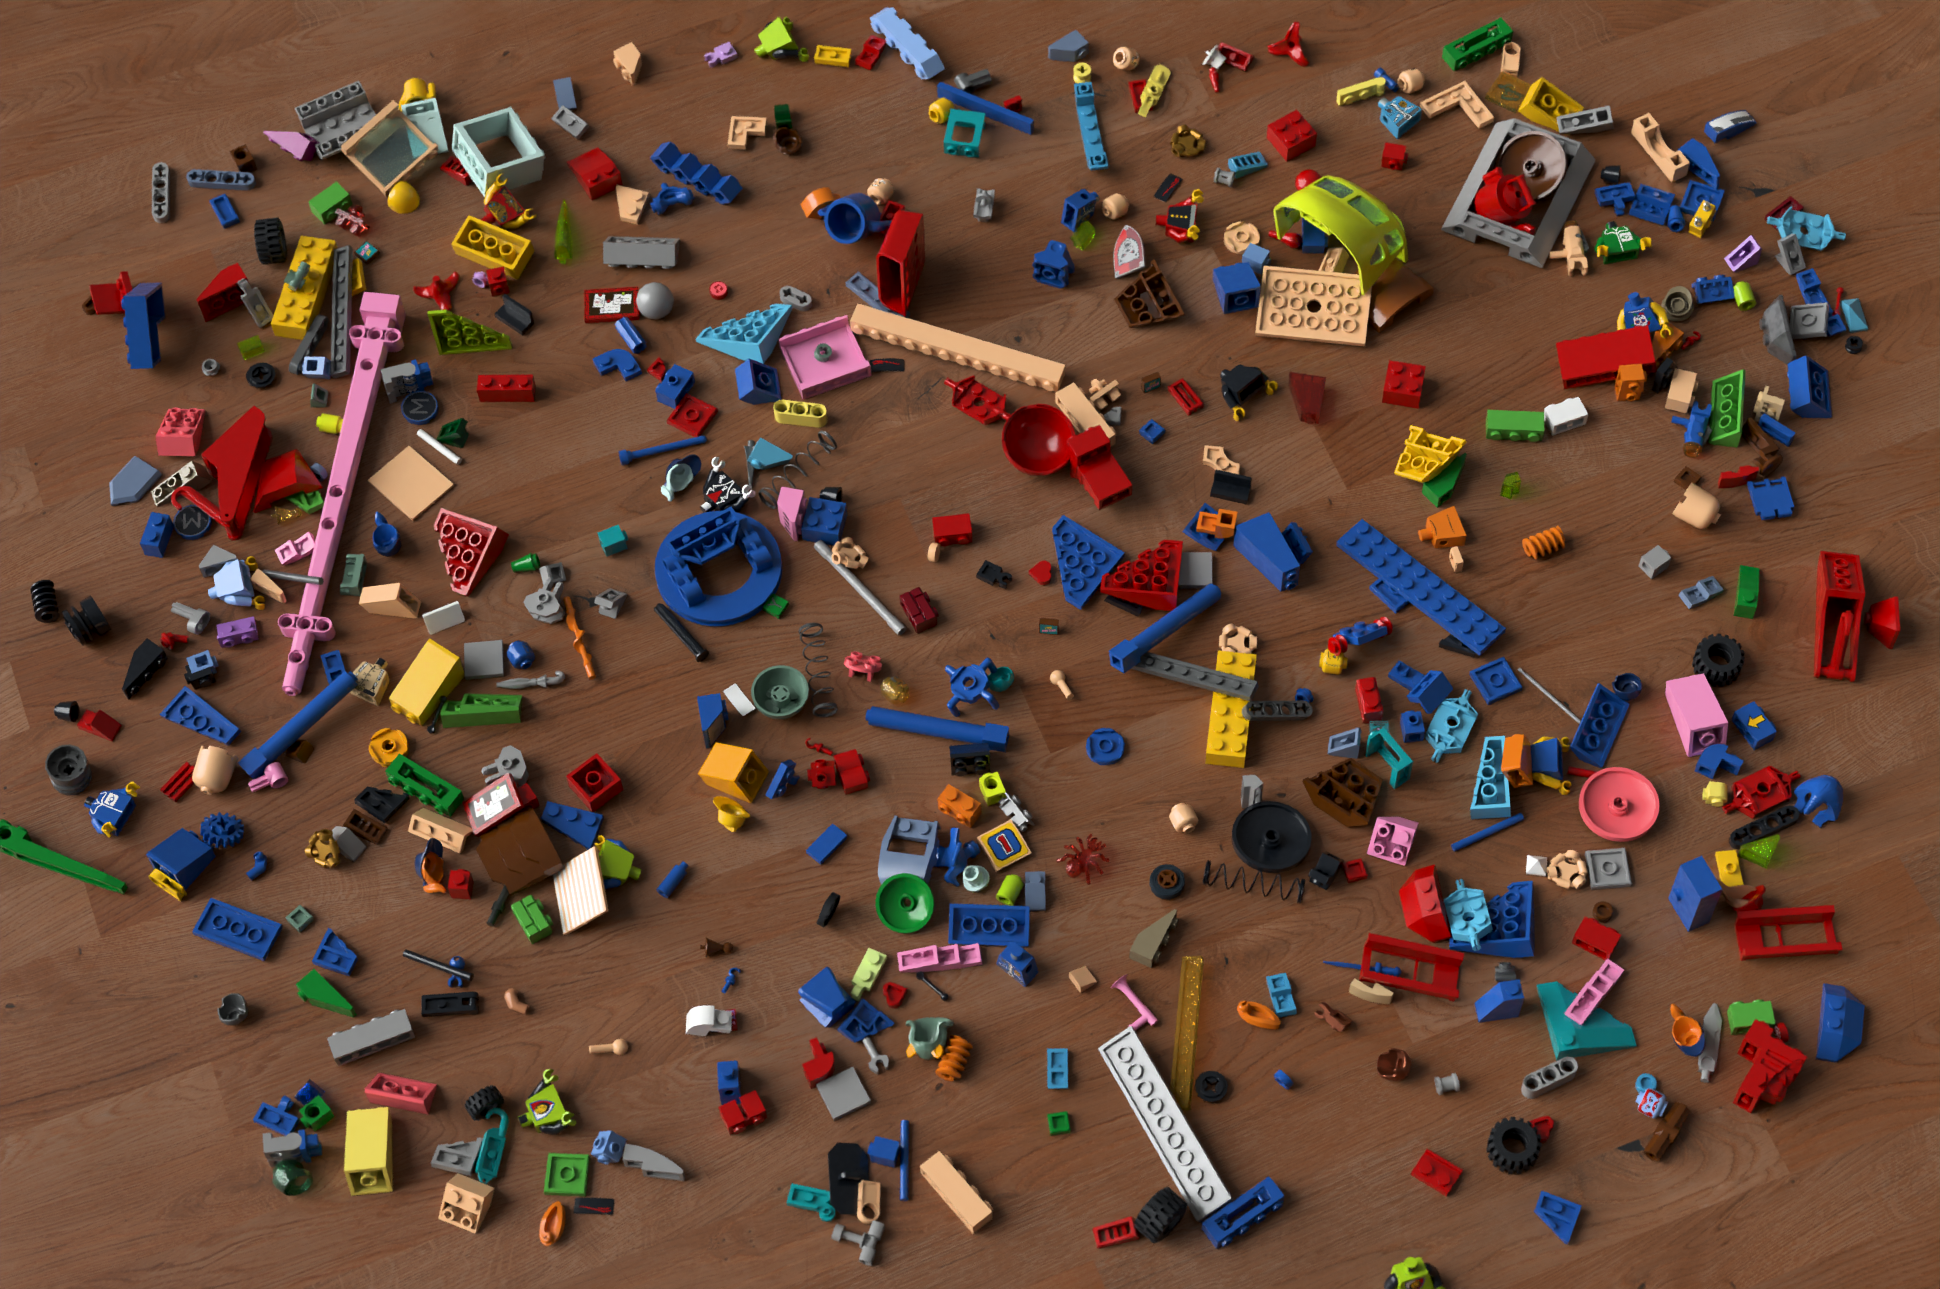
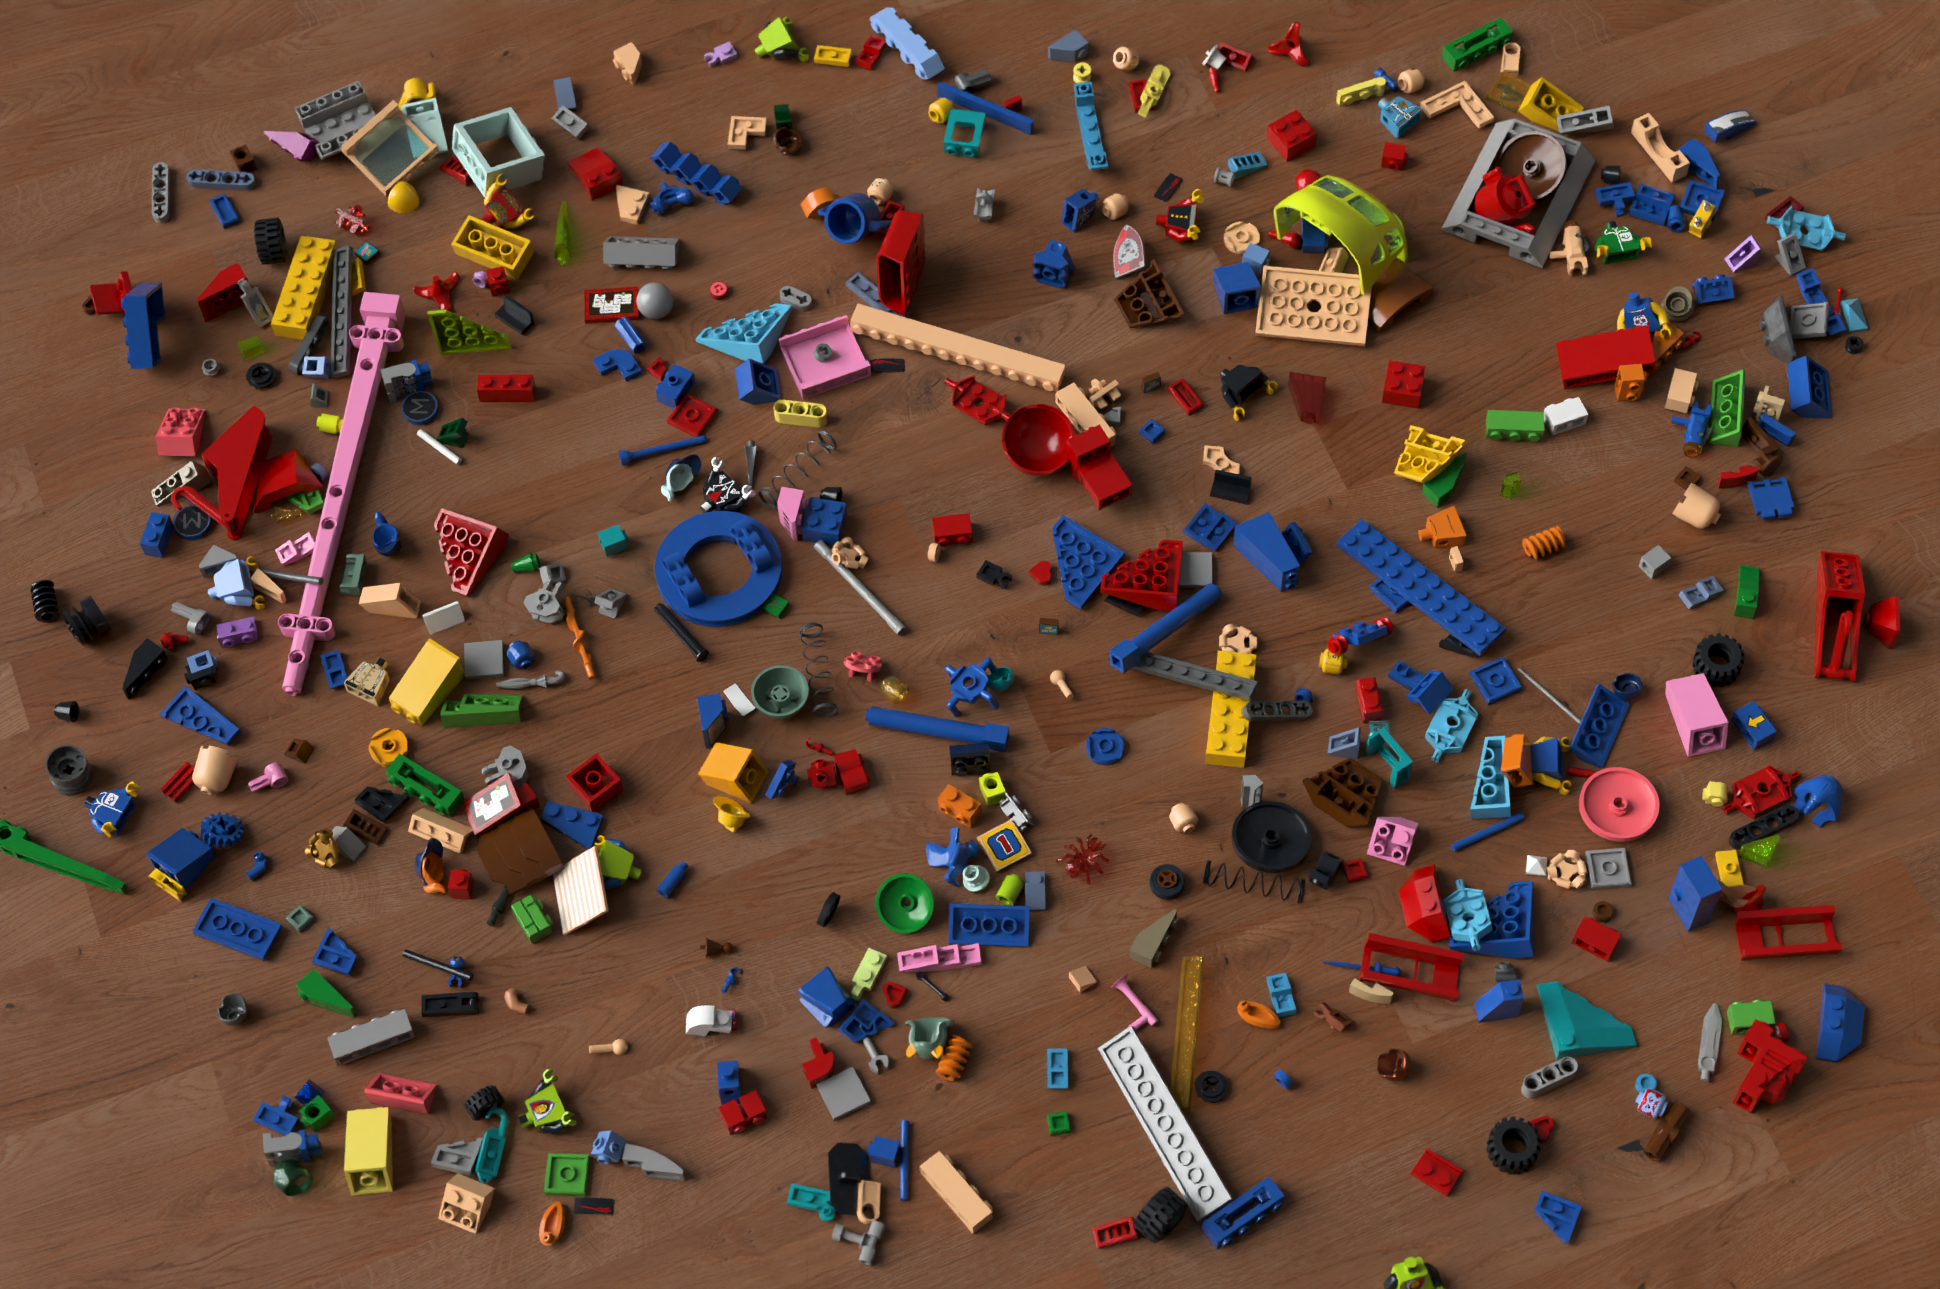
red slope [77,709,122,741] -> none
sand blue tile [109,456,162,506] -> none
blue brick [238,671,358,780] -> none
sand green plate [284,261,310,291] -> none
bright green brick [308,182,353,225] -> none
light nougat piece [368,446,454,521] -> none
black hinge [427,696,447,734] -> none
blue wedge [665,507,741,565] -> none
medium azure slope [747,437,793,470] -> none
blue tile [806,823,847,865] -> none
sand blue slope [878,816,941,885] -> none
dark red brick [899,587,939,634] -> none
blue torso [996,941,1038,987] -> none
clear neon green piece [1070,221,1095,250] -> none
pearl gold piece [1170,125,1206,158] -> none
orange brick [1196,509,1238,538] -> none
blue brick [1400,710,1425,743] -> none
light grey bush [1434,1073,1460,1095] -> none
bright pink slope [1564,959,1624,1026] -> none
black wing [1652,357,1677,394] -> none
orange hair [1670,1004,1706,1057] -> none
blue brick [1695,744,1743,780] -> none
lime brick [1733,281,1756,311] -> none

